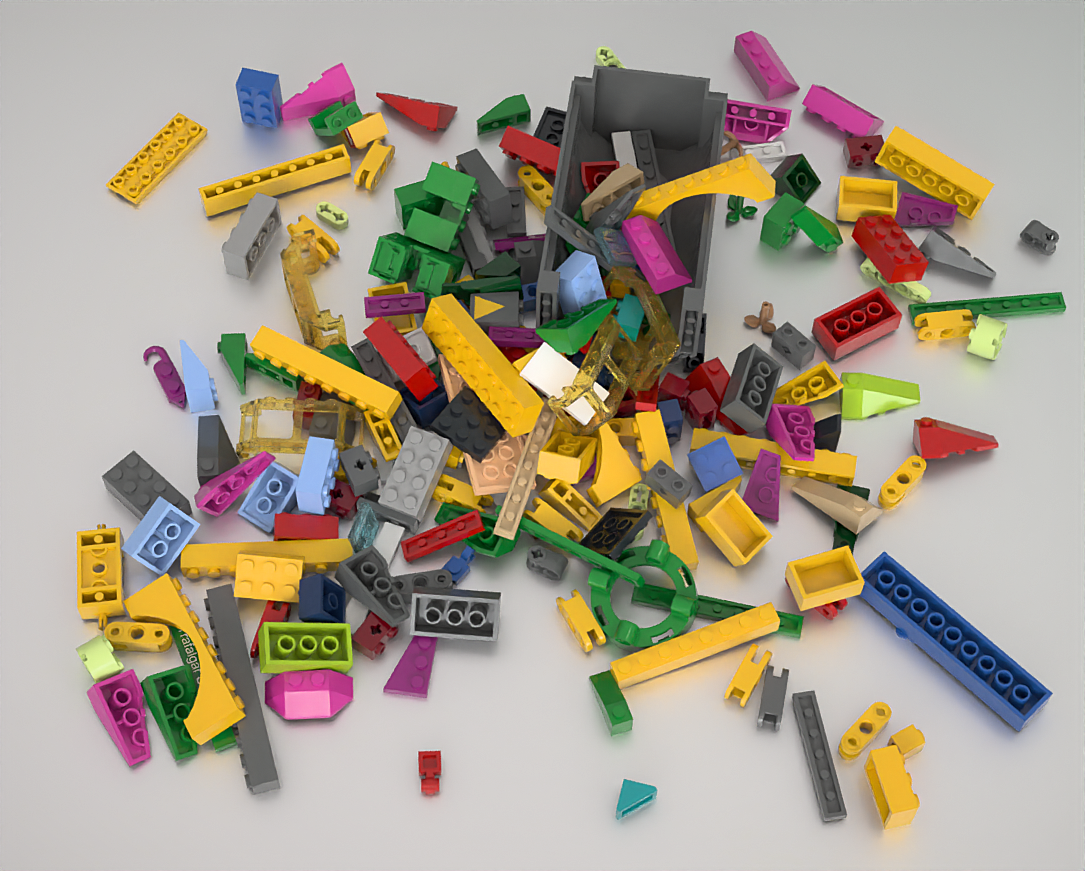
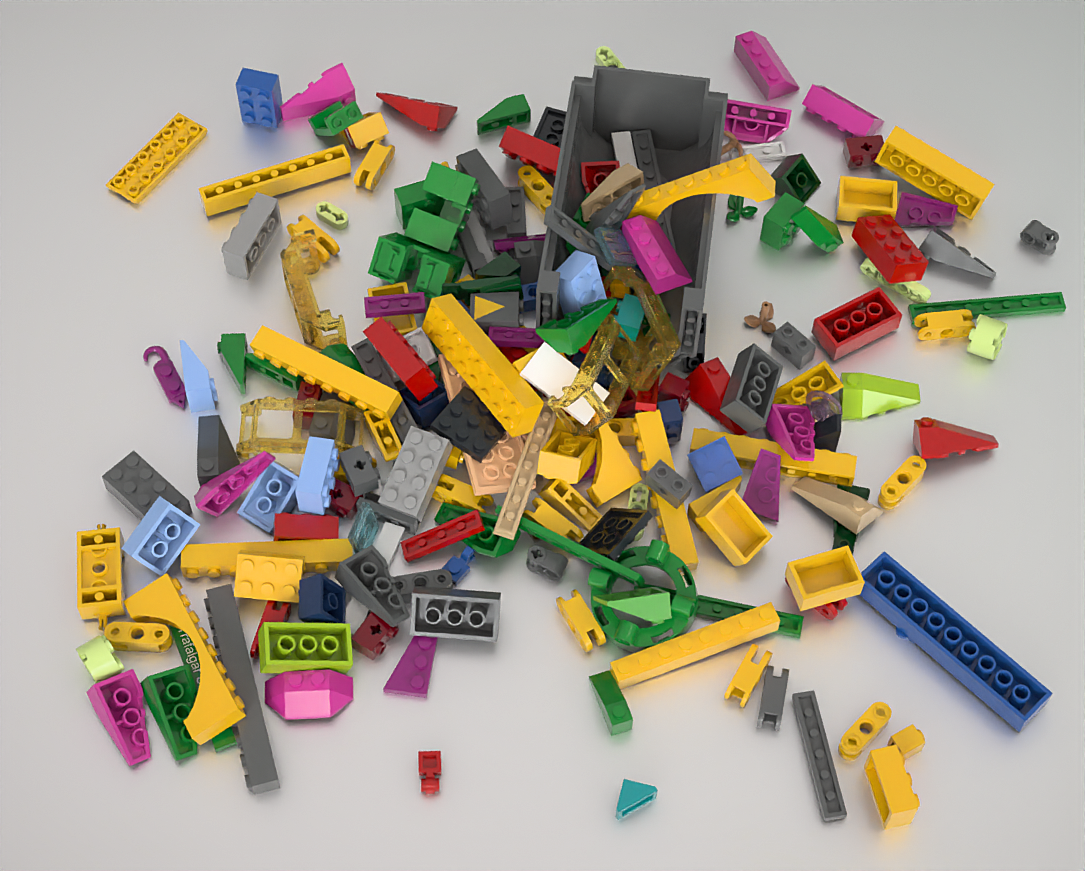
dark red brick [684,388,718,430] -> none
none -> bright green slope [593,587,672,624]
none -> piece [806,390,843,421]

